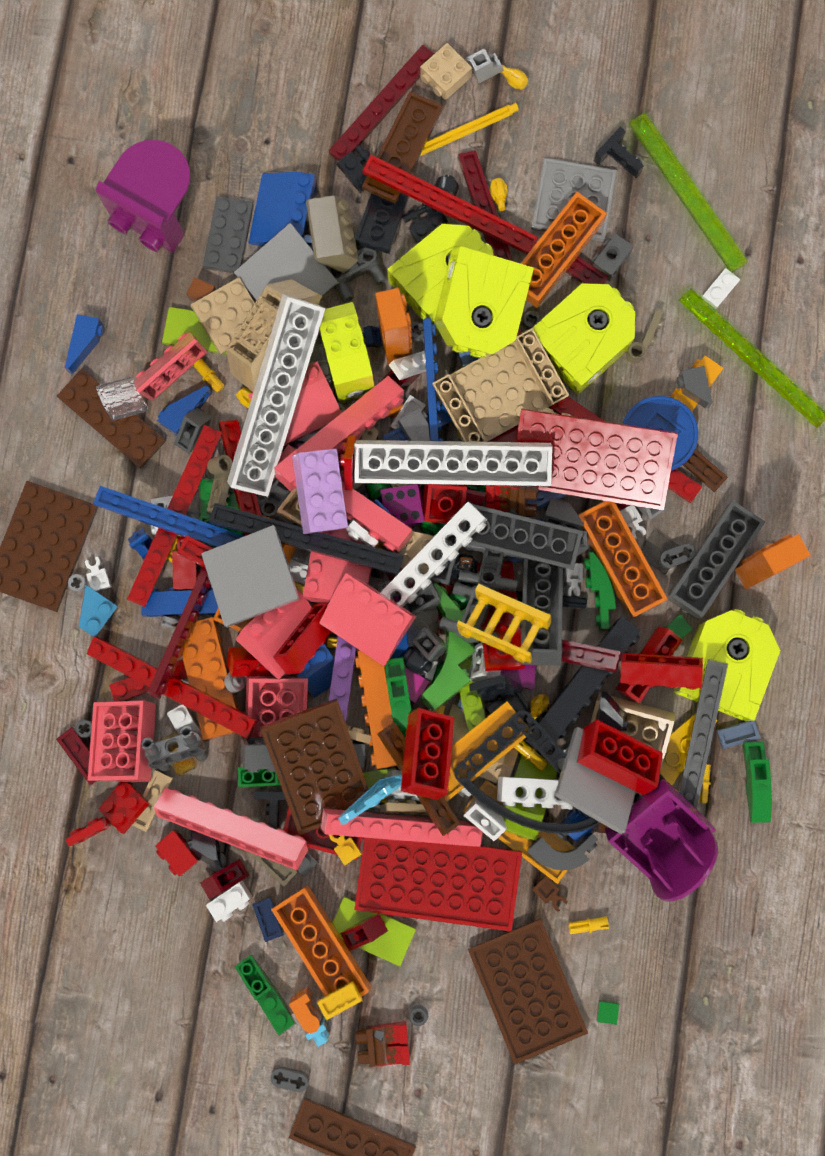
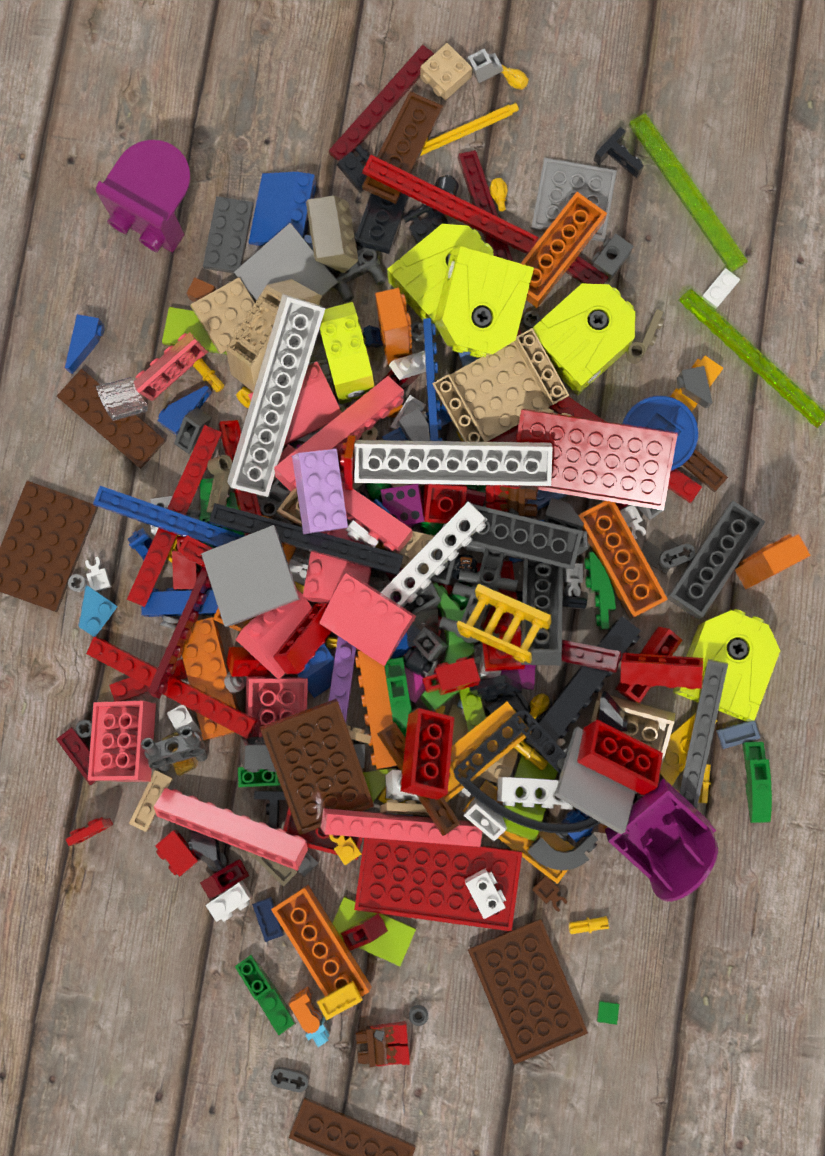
red plate [98,782,150,834] -> none
medium azure wing [338,774,402,825] -> none
green tile [665,614,693,639] -> none
none -> red brick [422,657,480,696]
none -> white brick [464,868,506,919]

